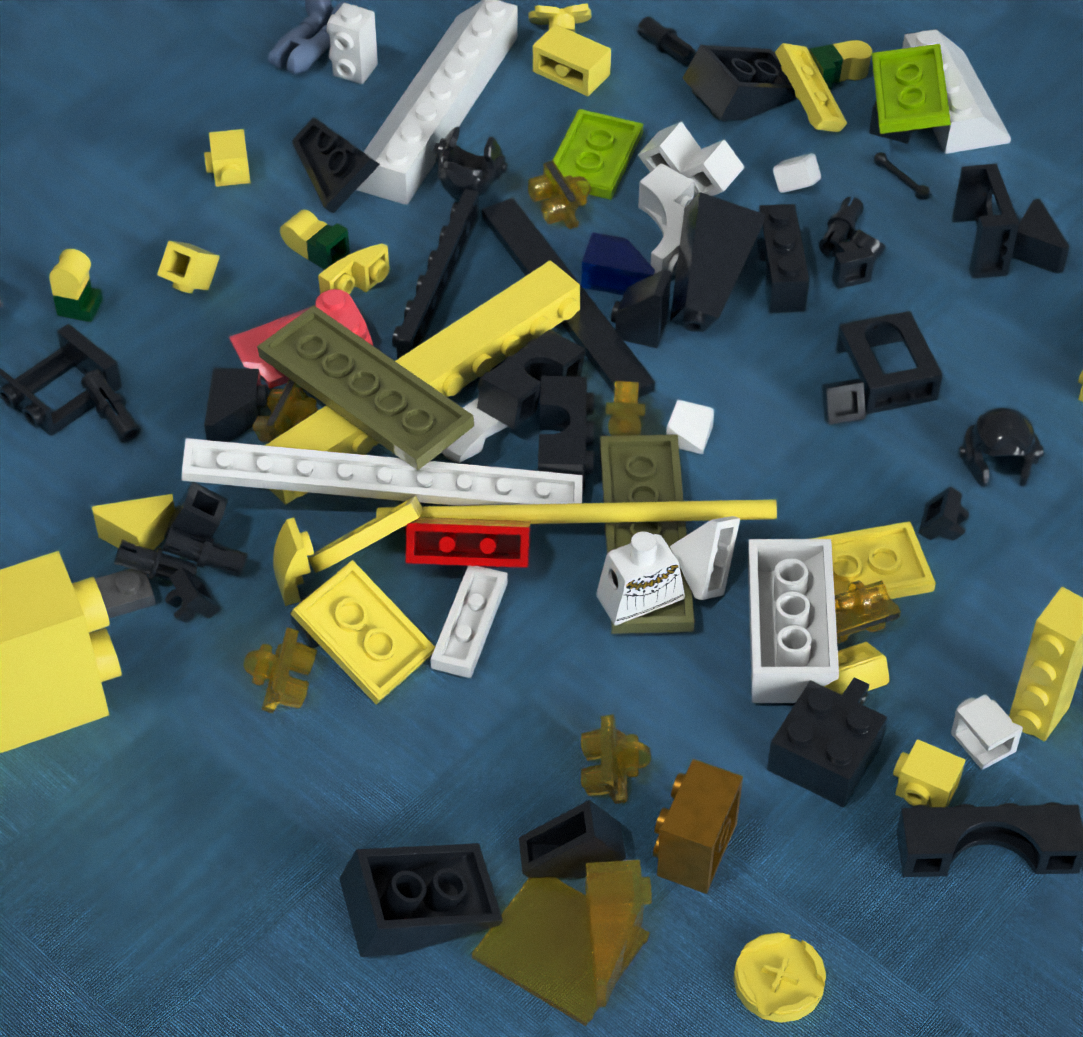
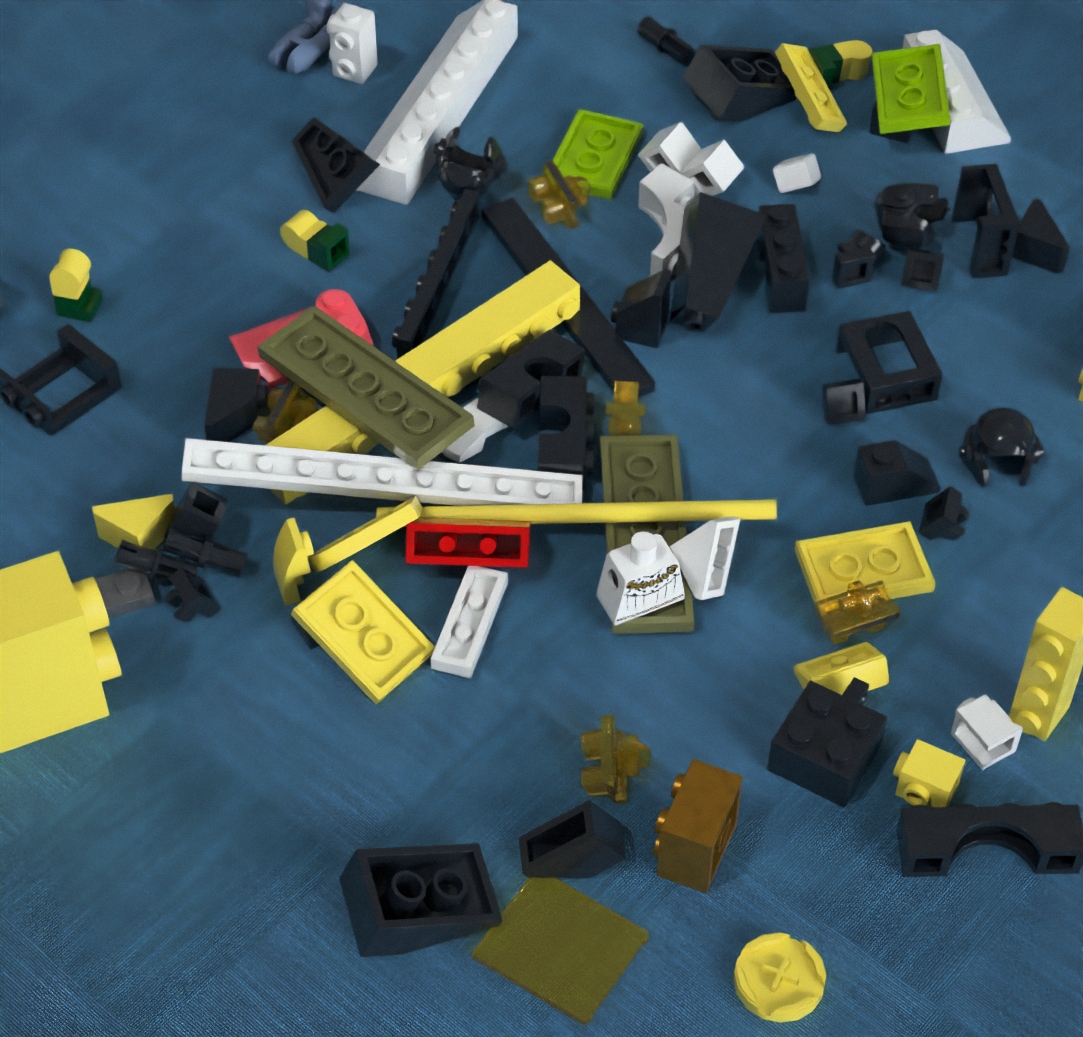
black pin [81,369,141,443] -> none
light yellow brick [157,240,220,294] -> none
light yellow brick [204,129,251,187] -> none
clear yellow hips [243,627,317,713] -> none
light yellow slope [318,243,390,294] -> none
light yellow animal [528,3,592,32] -> none
light yellow brick [533,24,611,96] -> none
clear blue slope [581,232,655,296] -> none
clear yellow slope [585,860,652,1007] -> none
white slope [666,399,714,454] -> none
white slope [748,539,839,703] -> none
black pin [819,196,864,257] -> none
black hinge [874,152,930,200] -> none
none -> black slope [853,440,941,506]
none -> black helmet [874,183,950,251]
none -> black tile [901,247,945,292]

